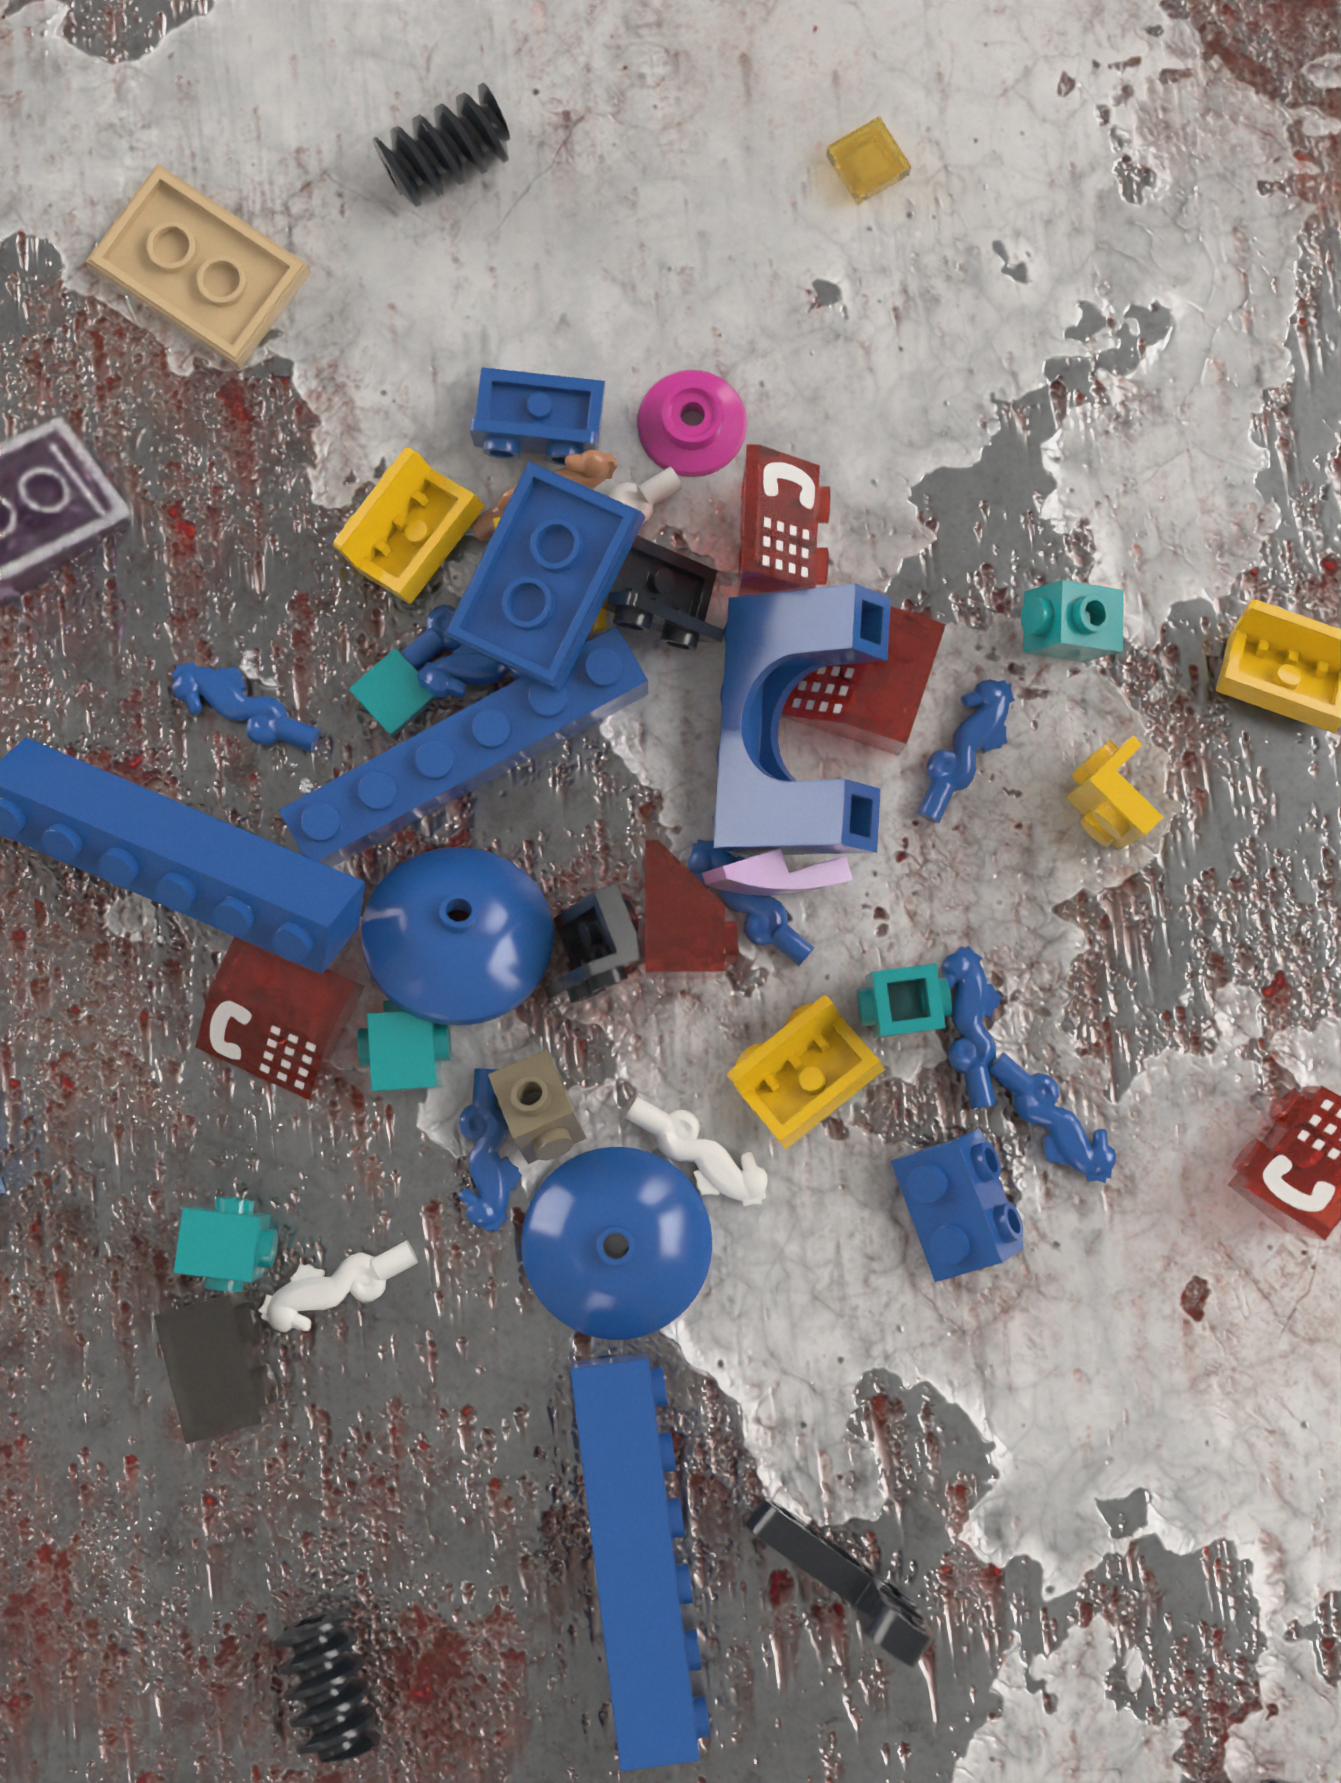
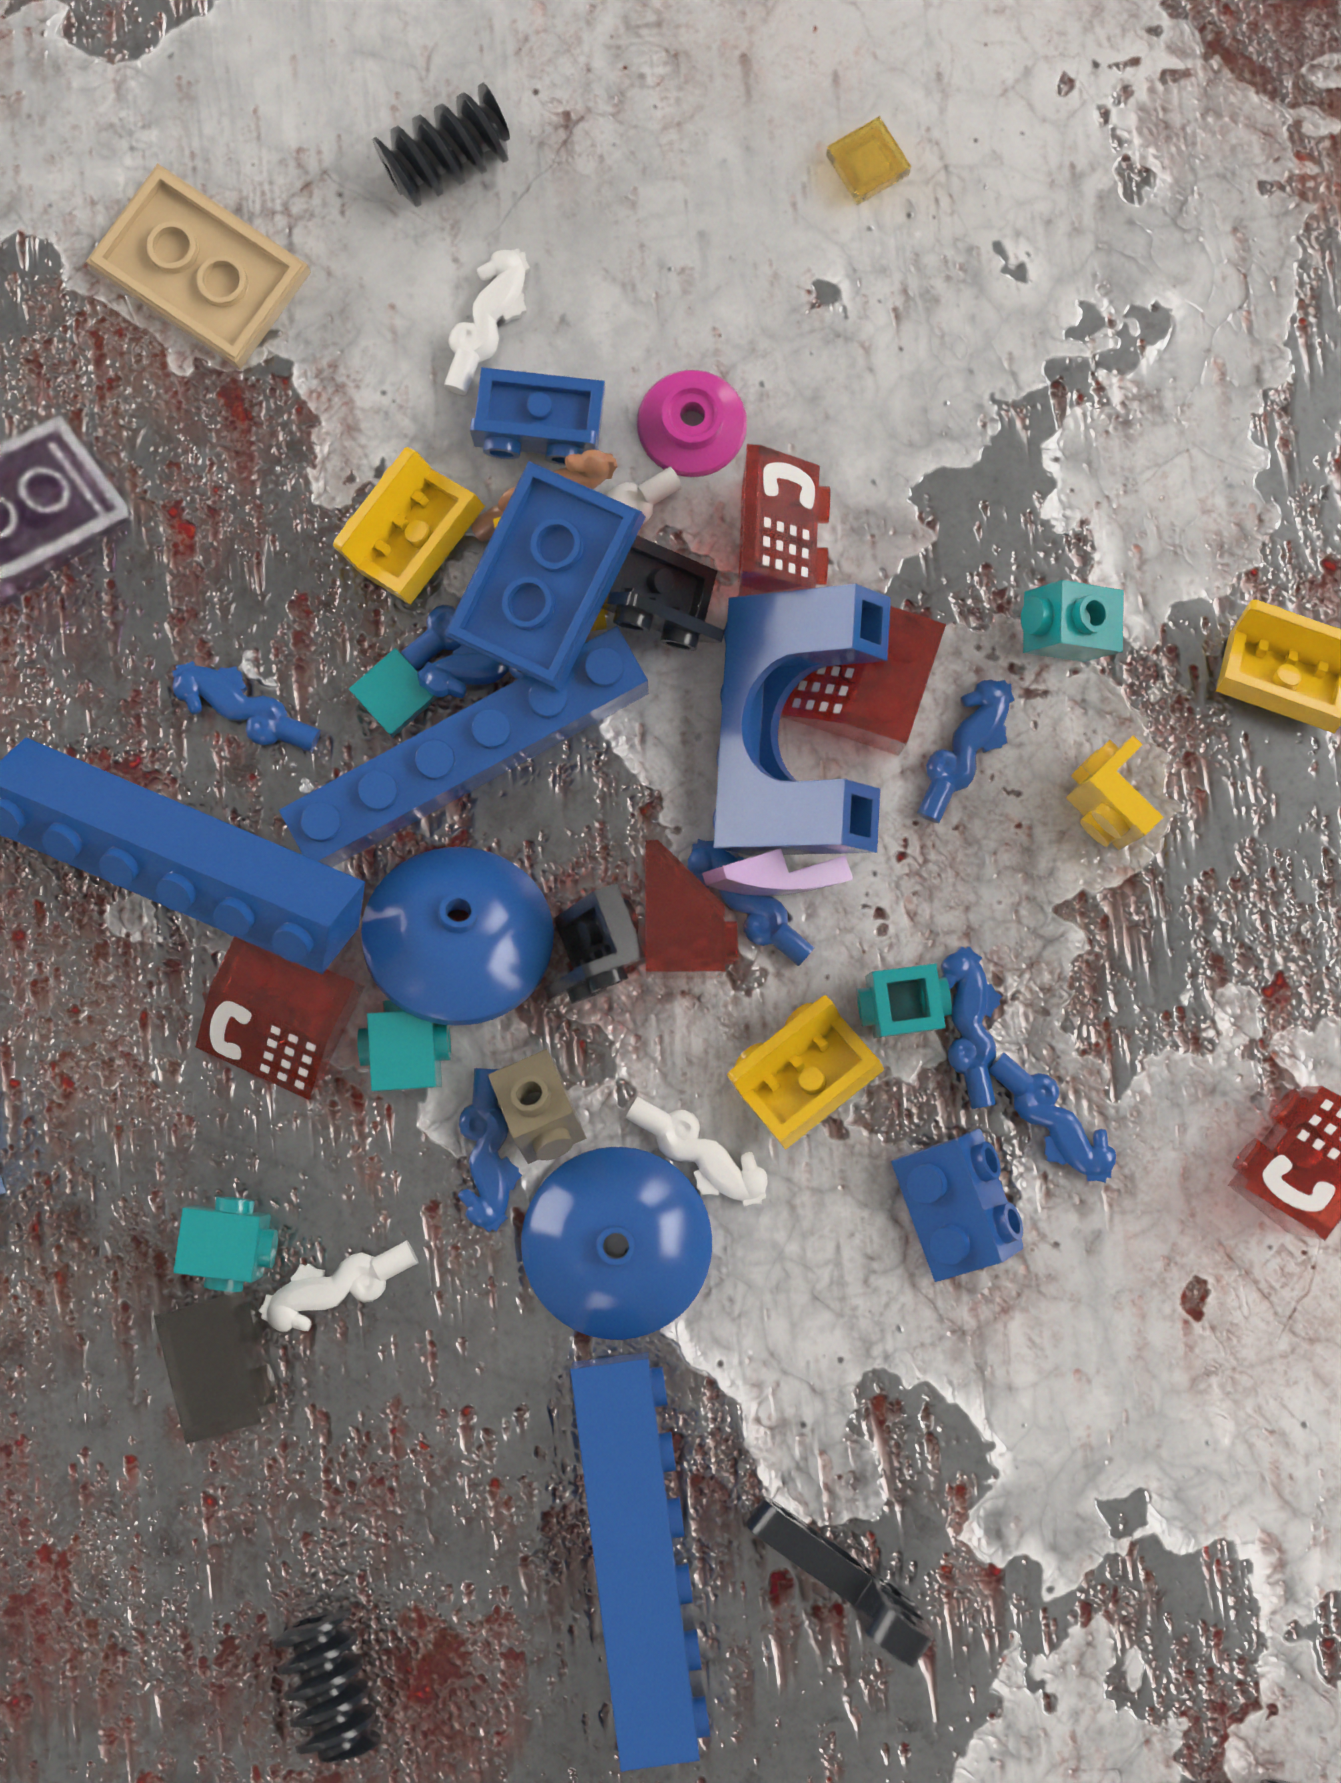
none -> white animal [444,249,530,396]

